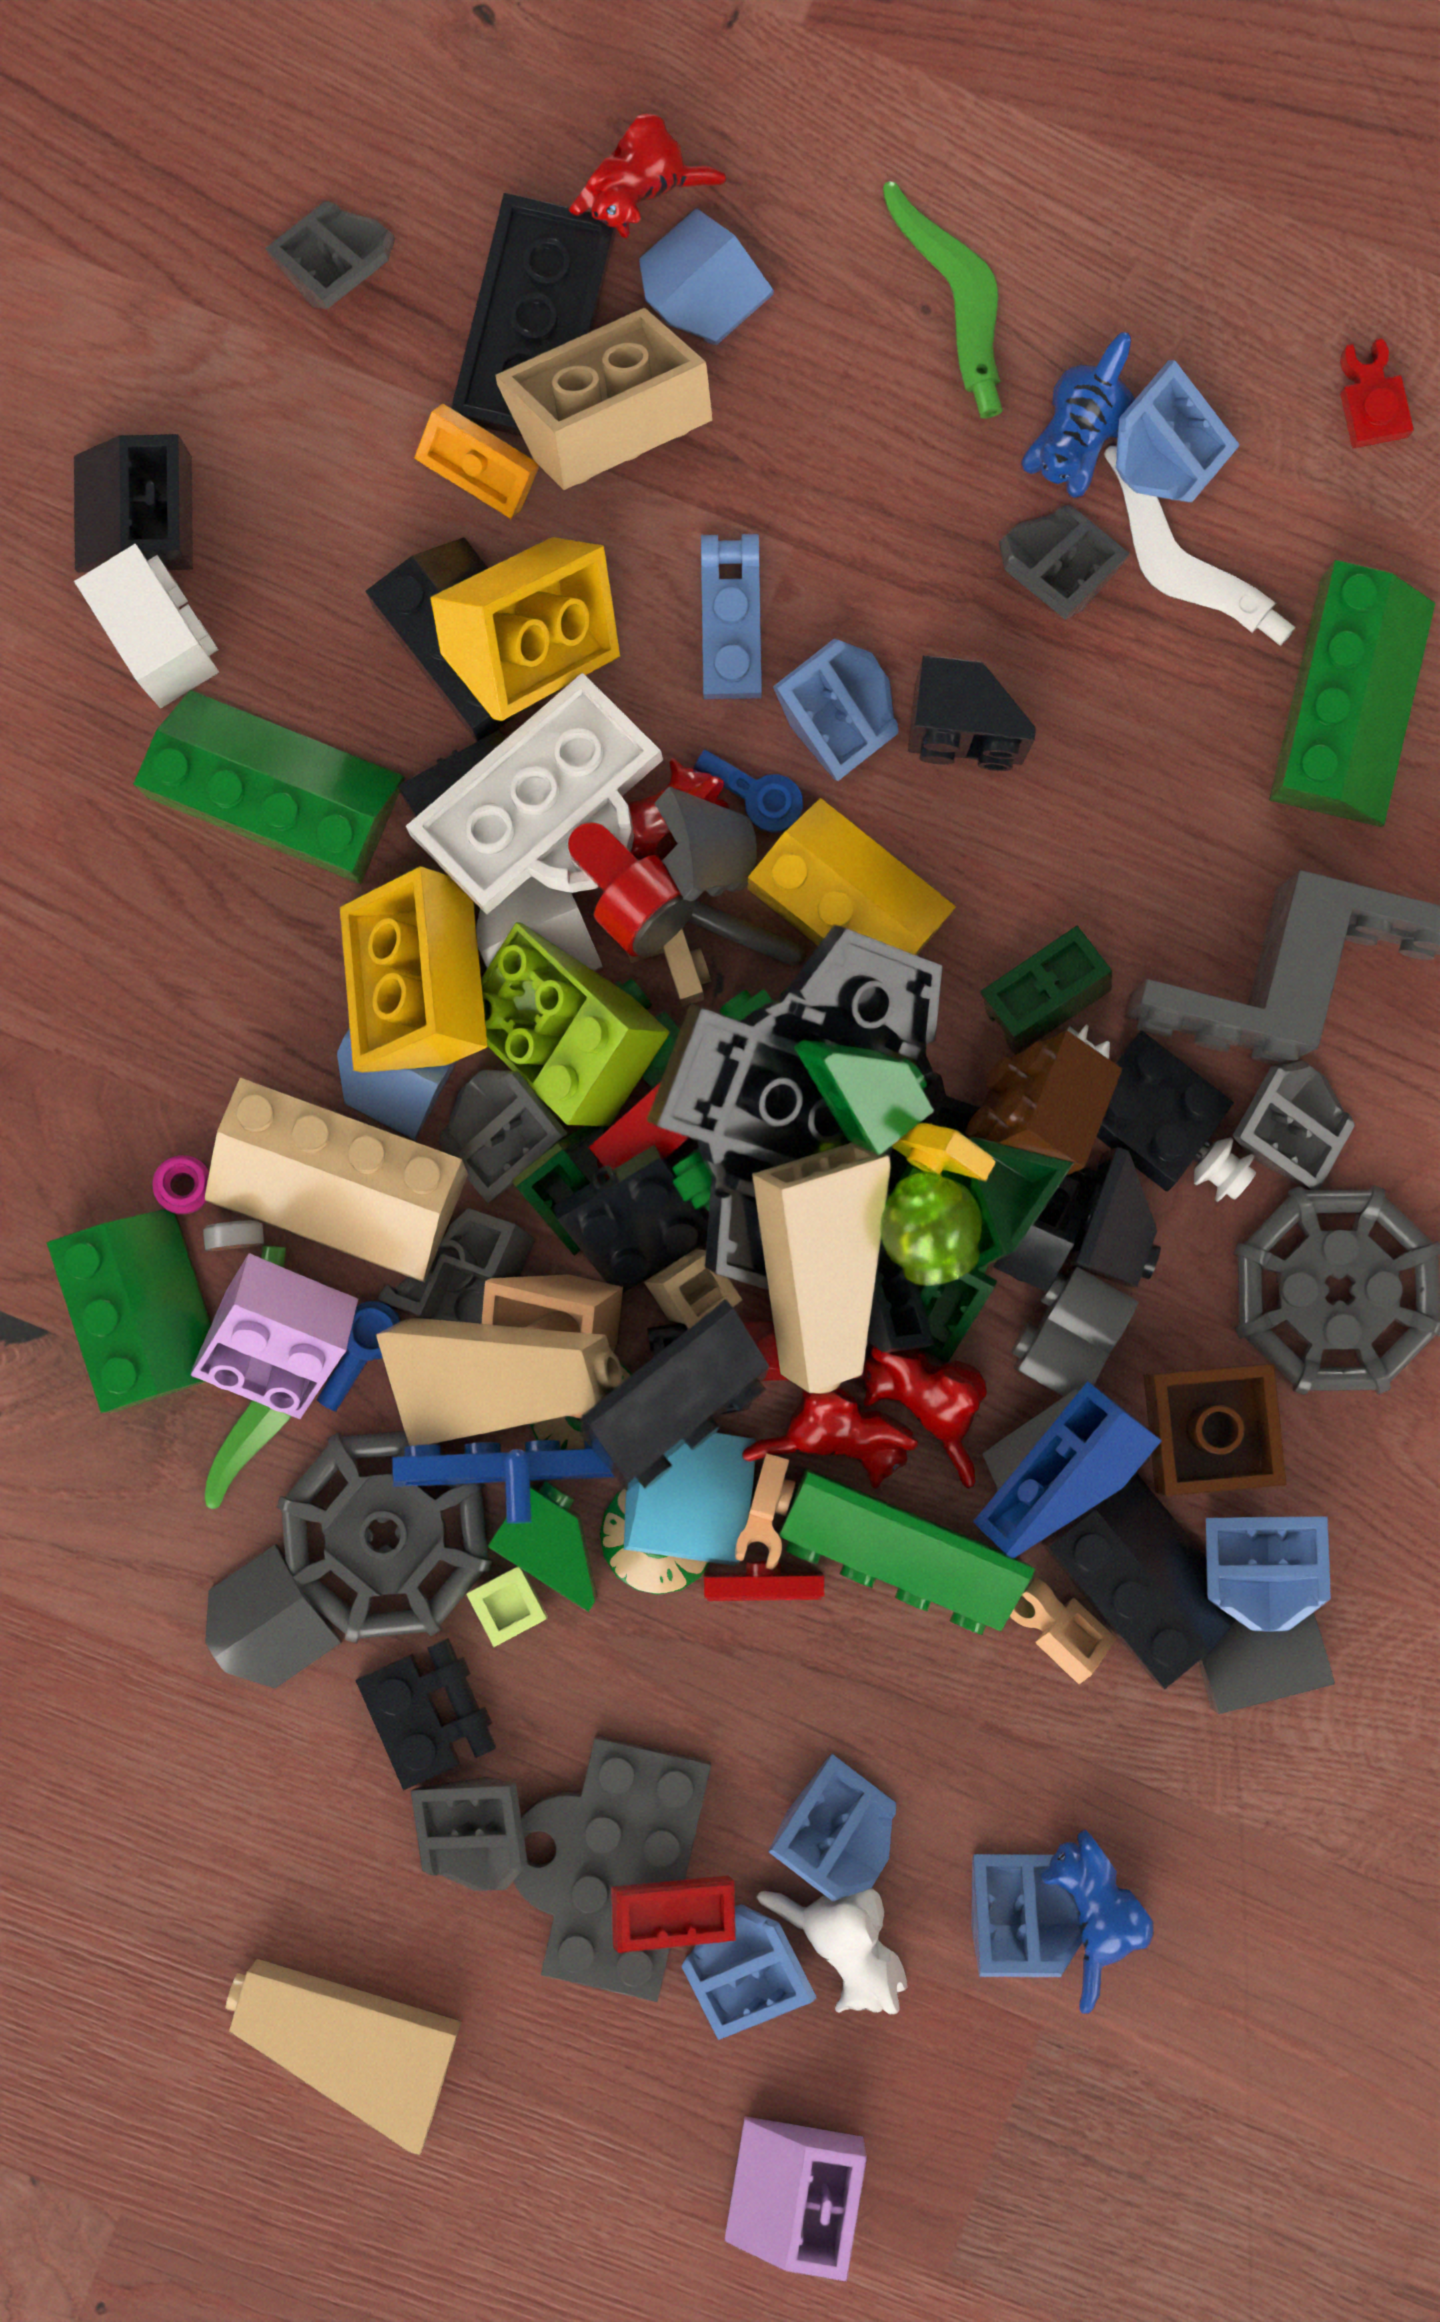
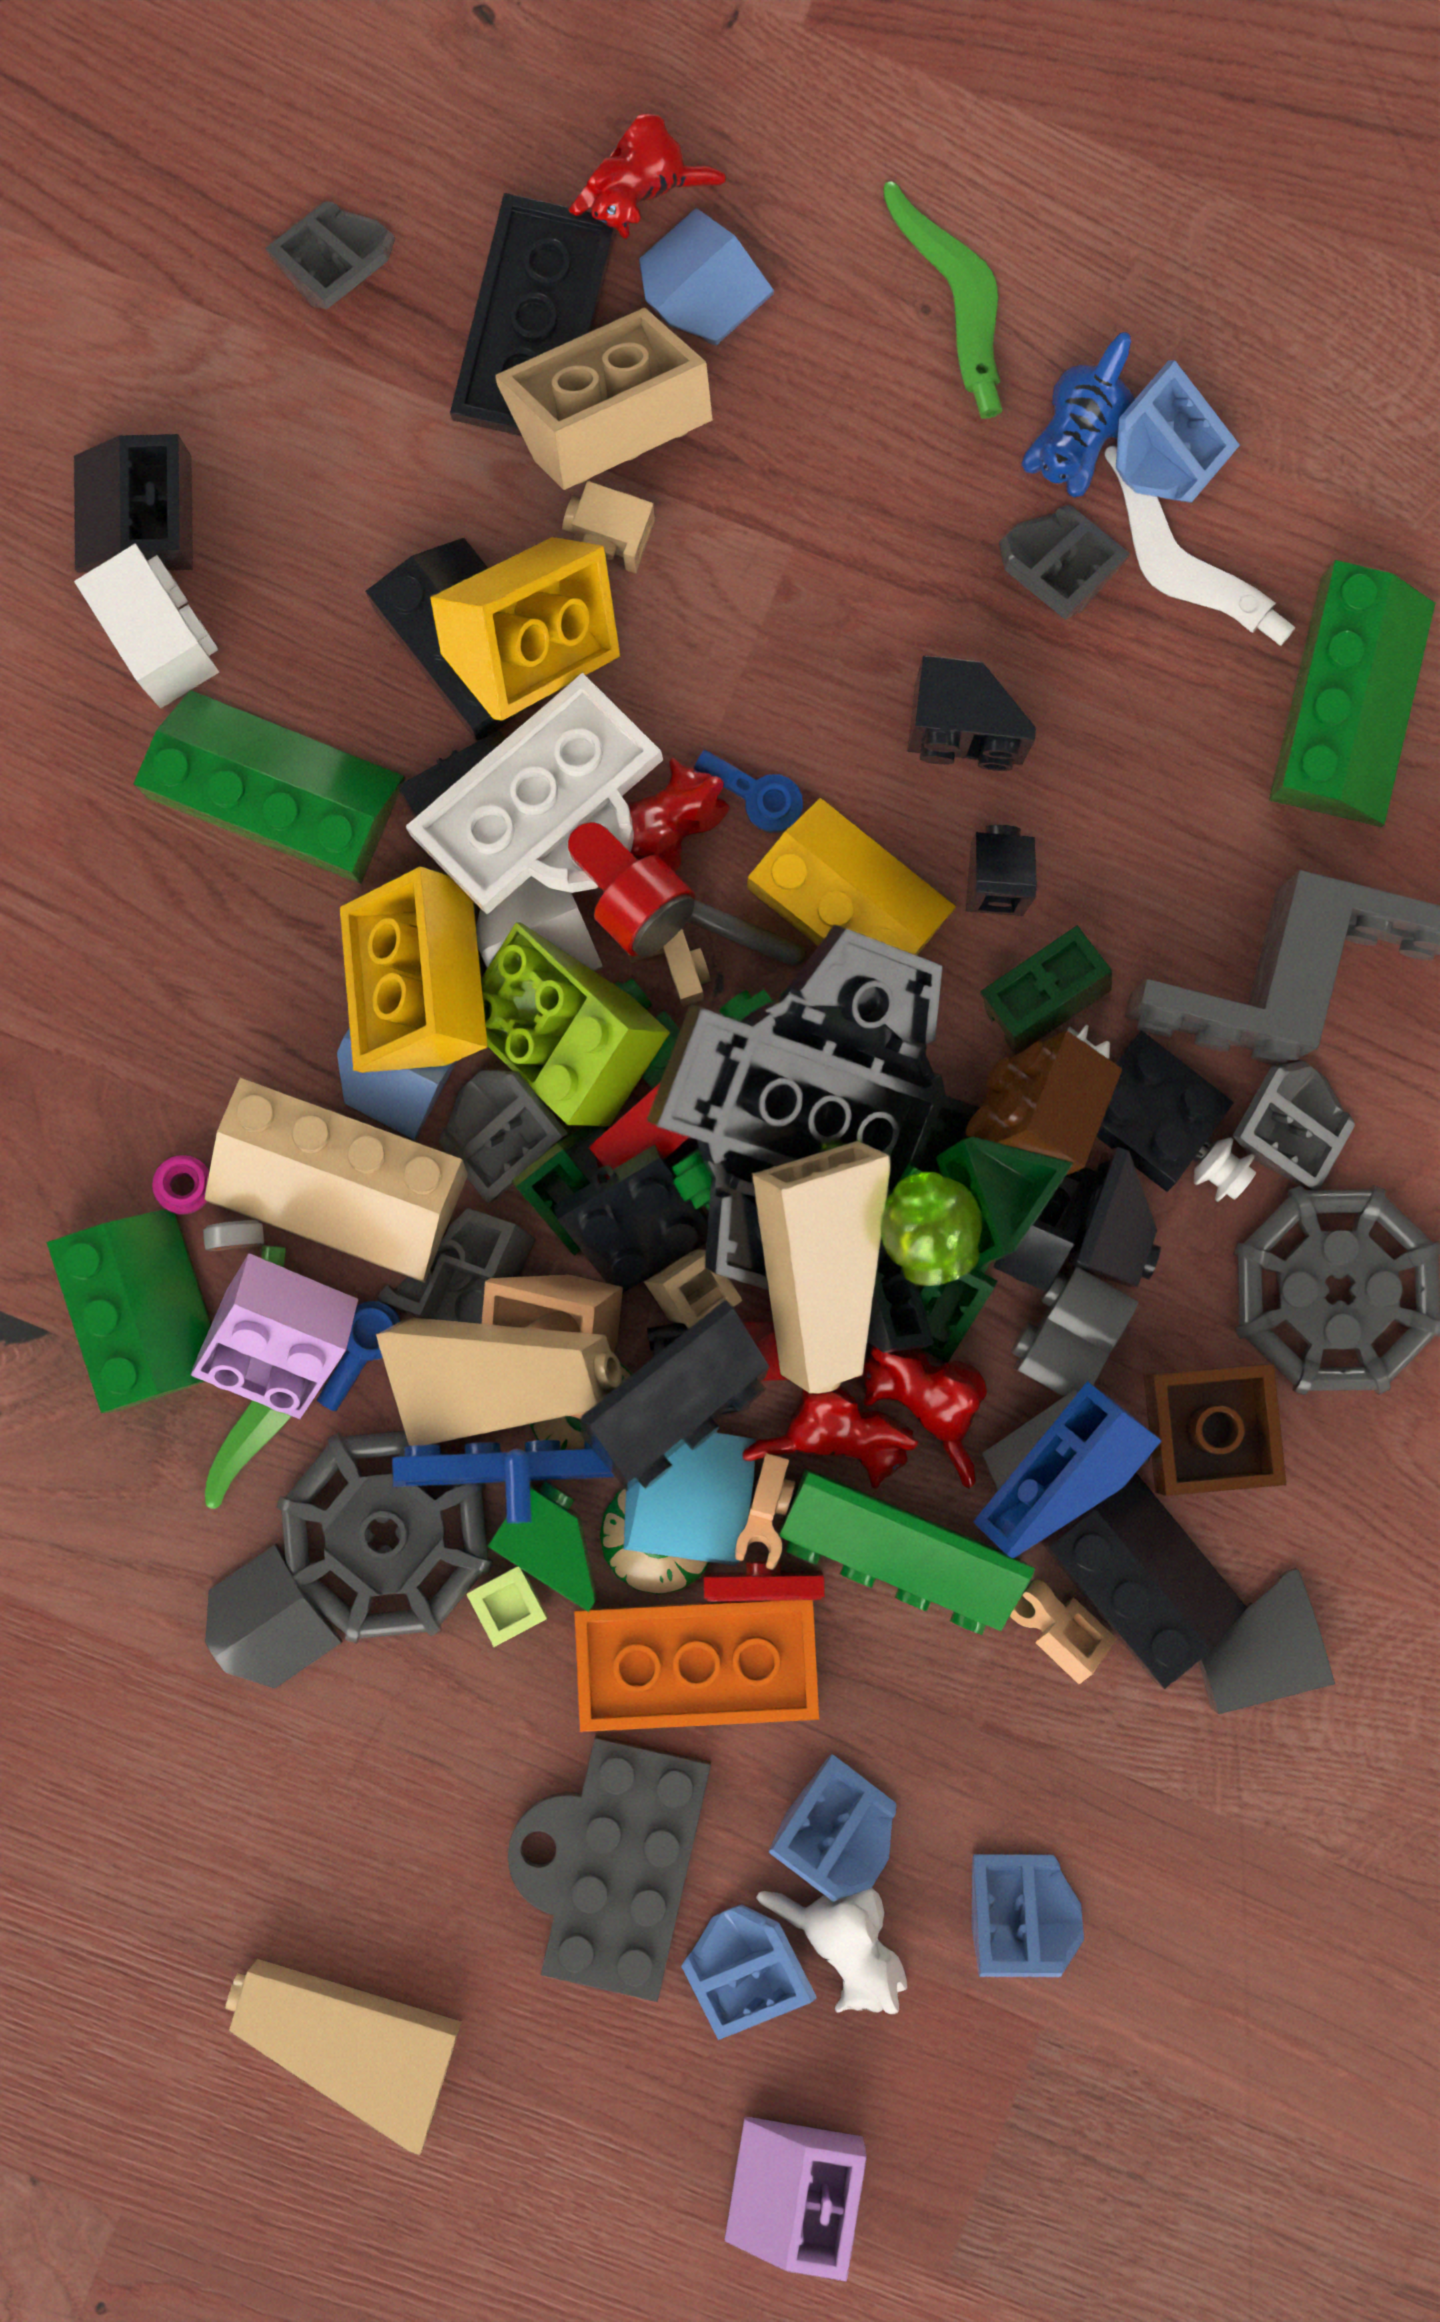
black plate [355,1638,497,1791] -> none
dark grey slope [411,1777,528,1891] -> none
light orange plate [414,403,539,519] -> none
red plate [611,1875,736,1953] -> none
dark grey slope [655,786,757,901] -> none
medium blue plate [701,534,762,699] -> none
medium blue slope [773,638,898,781] -> none
slope [794,1040,934,1155] -> none
yellow plate [891,1122,995,1181] -> none
blue animal [1040,1829,1154,2014] -> none
medium blue slope [1206,1517,1331,1632] -> none
red plate [1340,338,1414,449] -> none
none -> tan brick [562,481,655,574]
none -> orange plate [574,1600,819,1732]
none -> black slope [965,825,1037,916]

